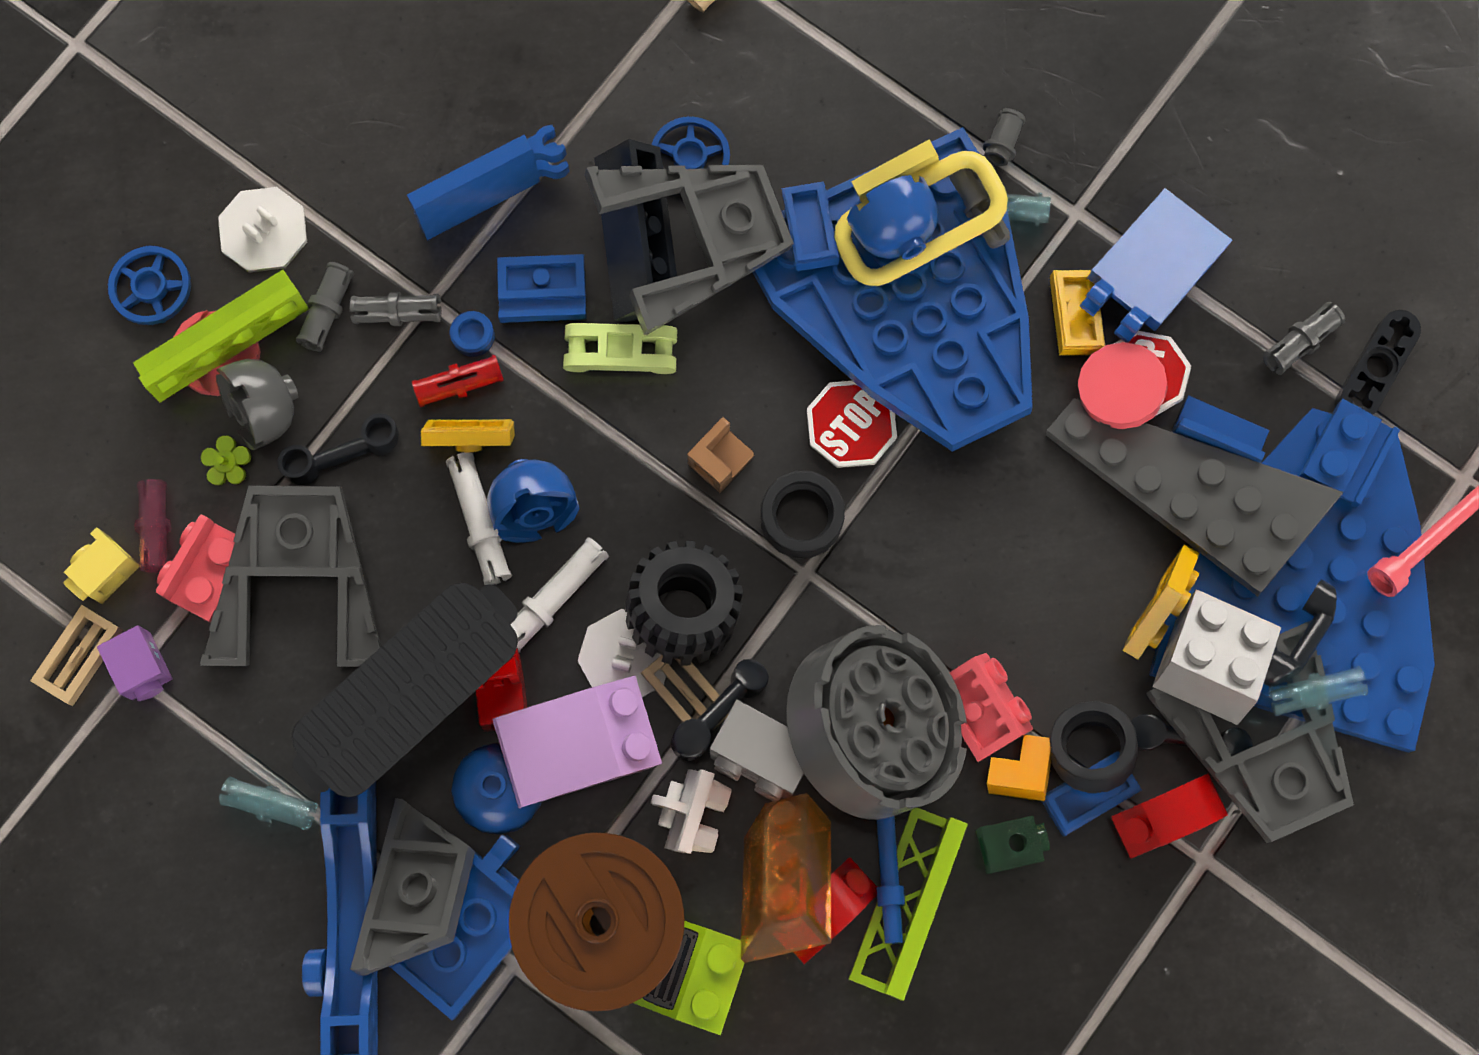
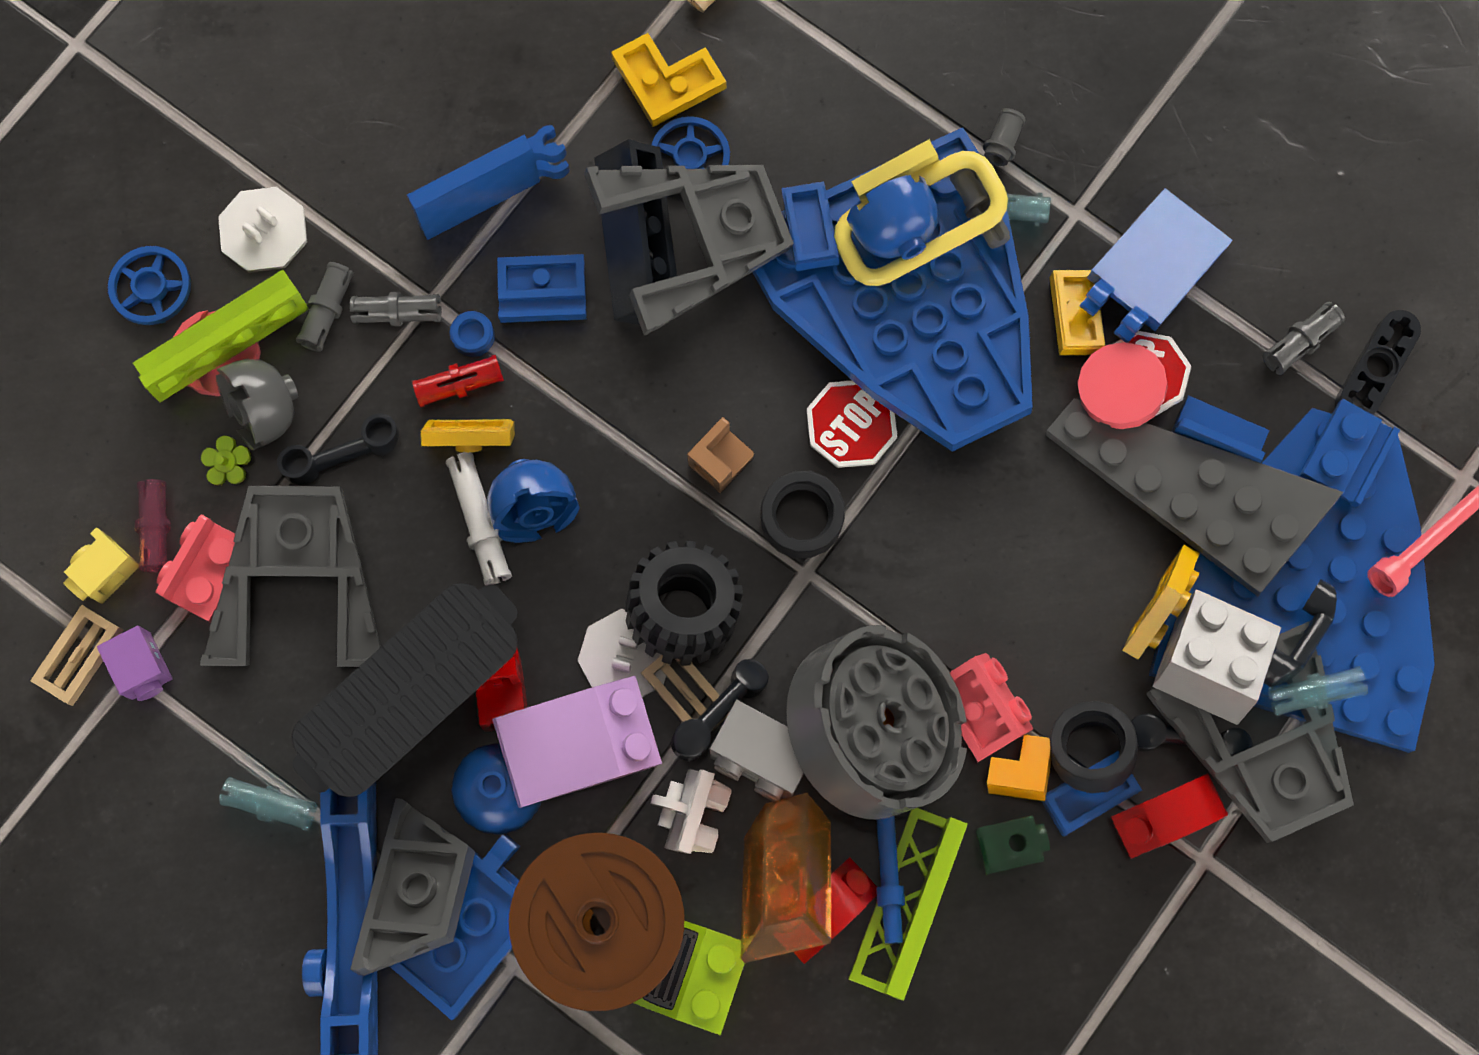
white pin [510,537,609,652] -> none
yellowish green plate [563,323,677,374] -> none
none -> yellow plate [611,33,726,127]

